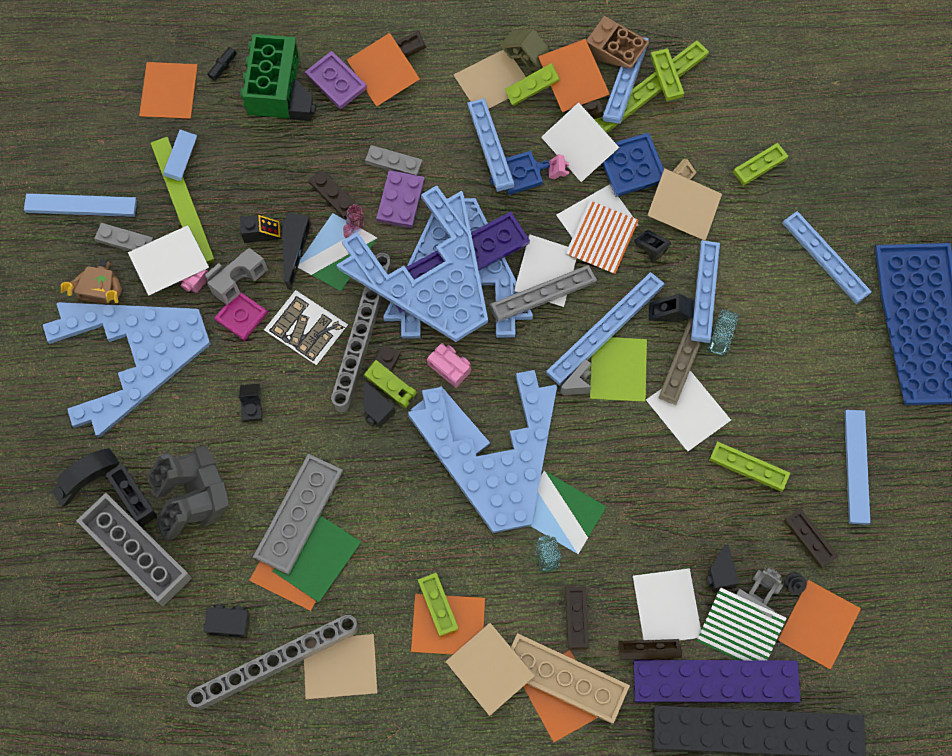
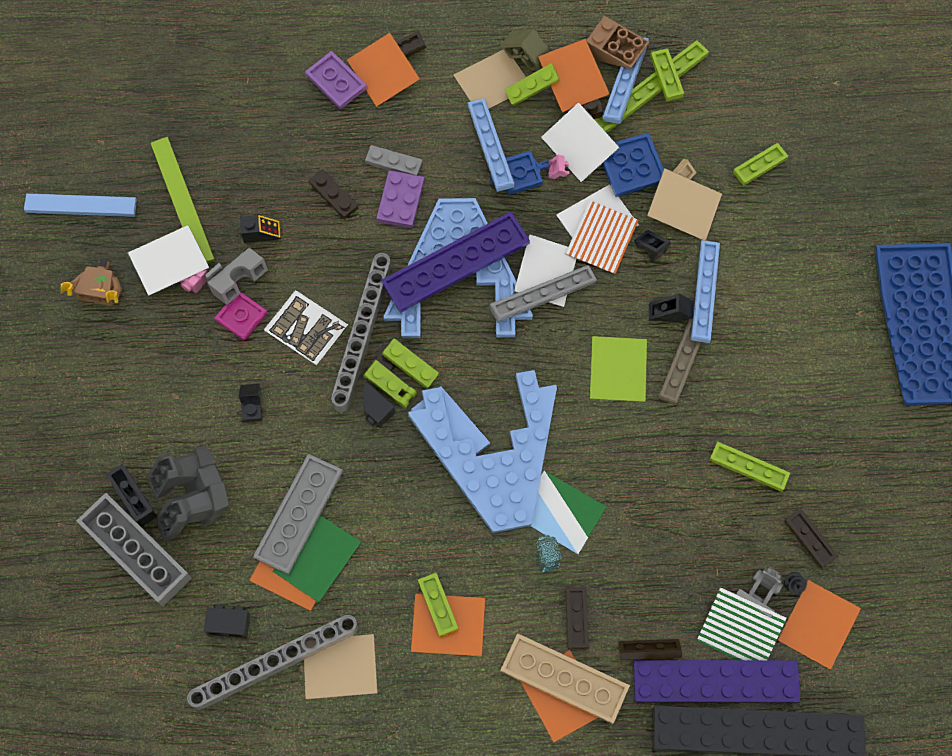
light blue wing [43,302,211,438] -> none
black arch [52,448,120,506] -> none
light grey plate [94,223,154,251] -> none
orange sticker [139,62,198,119] -> none
light blue tile [163,130,197,181] -> none
black pin [207,47,237,81] -> none
green brick [240,34,300,118] -> none
black slope [281,212,311,290] -> none
black slope [288,79,316,121] -> none
sticker [298,213,377,291] -> none
light blue wing [337,185,488,342] -> none
clear pink piece [343,204,364,238] -> none
bright pink brick [427,343,471,388] -> none
tan sticker [445,623,535,716] -> none
light blue plate [546,272,664,386] -> none
light grey slope [560,359,591,395] -> none
white sticker [633,568,701,640] -> none
white sticker [646,371,731,451] -> none
black slope [706,544,739,592] -> none
clear light blue brick [708,309,739,356] -> none
light blue tile [782,211,872,304] -> none
light blue tile [844,410,870,525] -> none
none -> lime plate [381,339,439,389]

